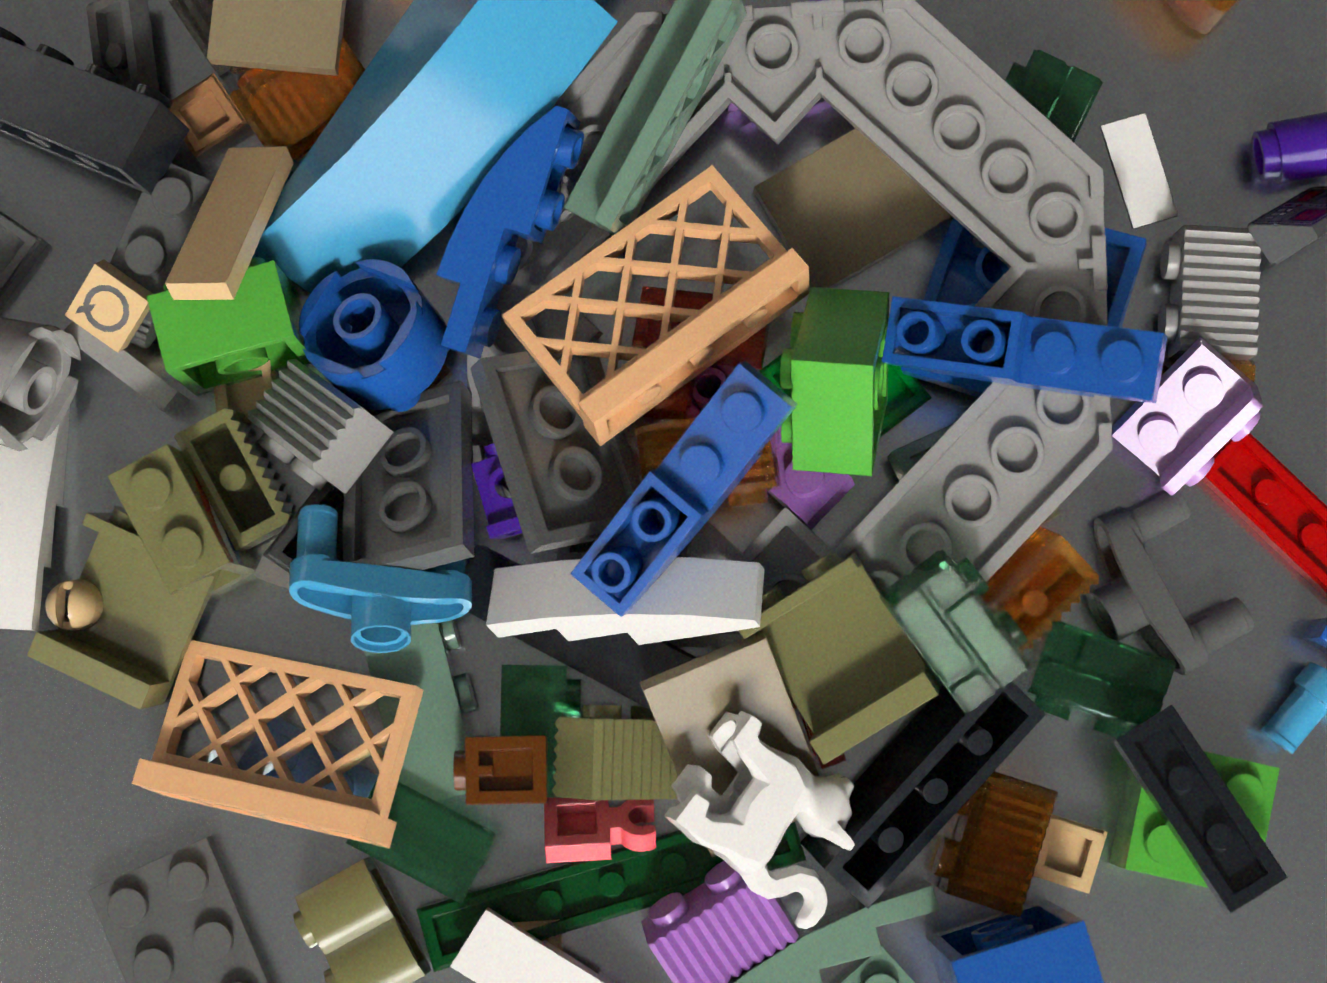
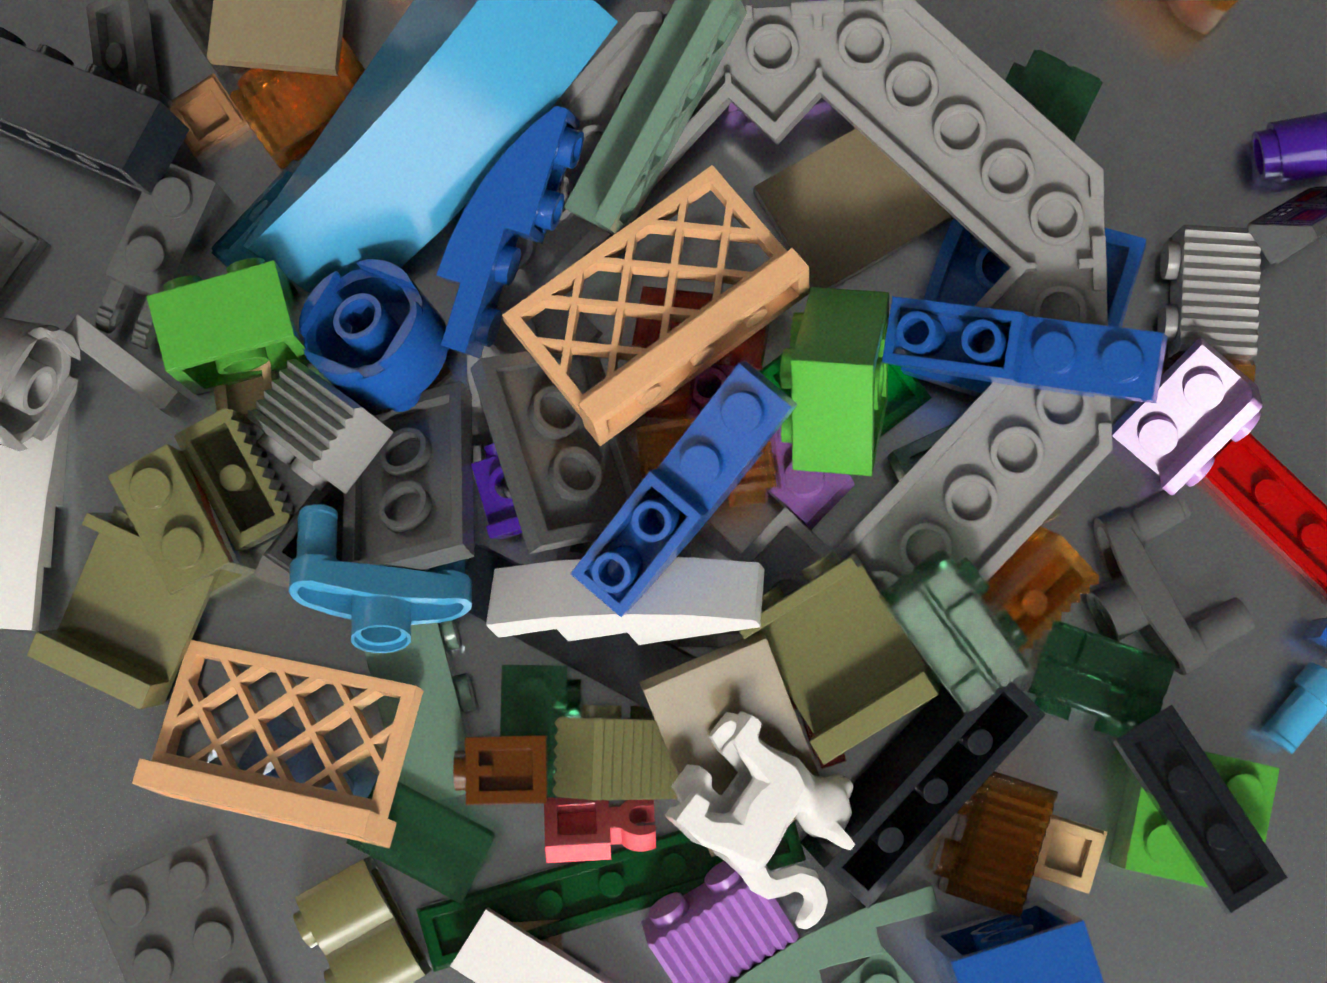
tan hinge [45,579,103,631] -> none
tan tile [65,259,153,353] -> none
tan tile [165,146,294,300] -> none
white sticker [1101,113,1178,229] -> none

